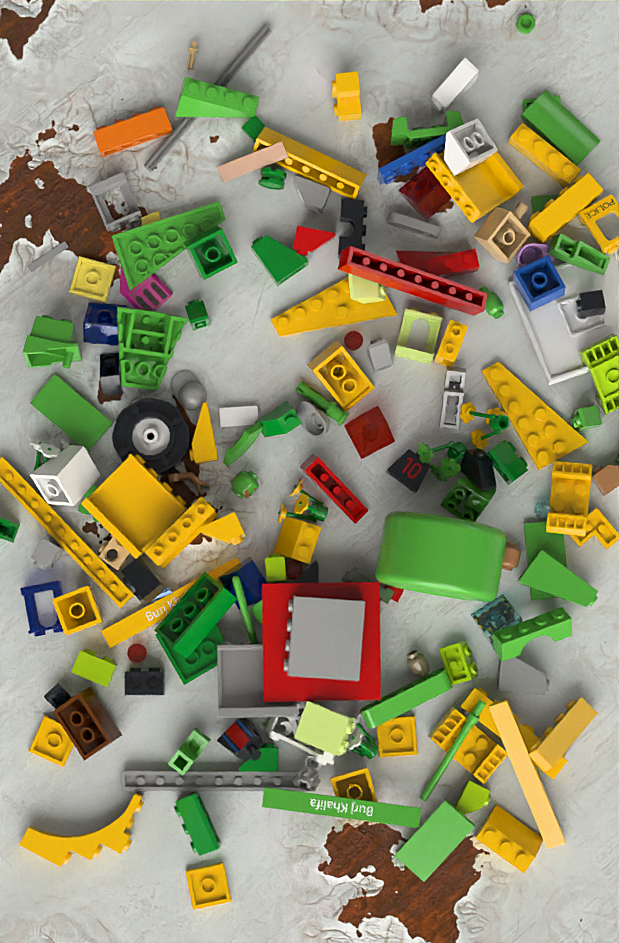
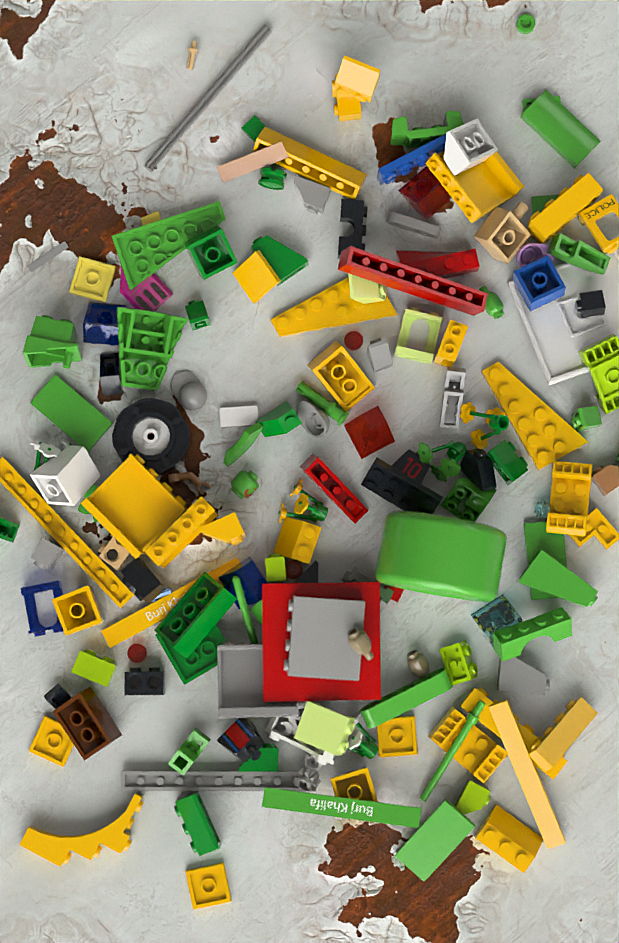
light grey panel [88,172,142,232] -> none
orange brick [93,106,172,158] -> none
bright green wedge [175,77,259,118] -> none
yellow slope [189,402,219,465] -> none
red slope [293,226,336,255] -> none
white slope [431,58,479,114] -> none
medium nougat head [502,542,521,571] -> none
yellow brick [508,123,581,188] -> none
none -> yellow tile [232,250,281,304]
none -> yellow slope [335,55,381,102]
none -> dark tan plant [348,627,374,660]
none -> black plate [361,457,443,514]

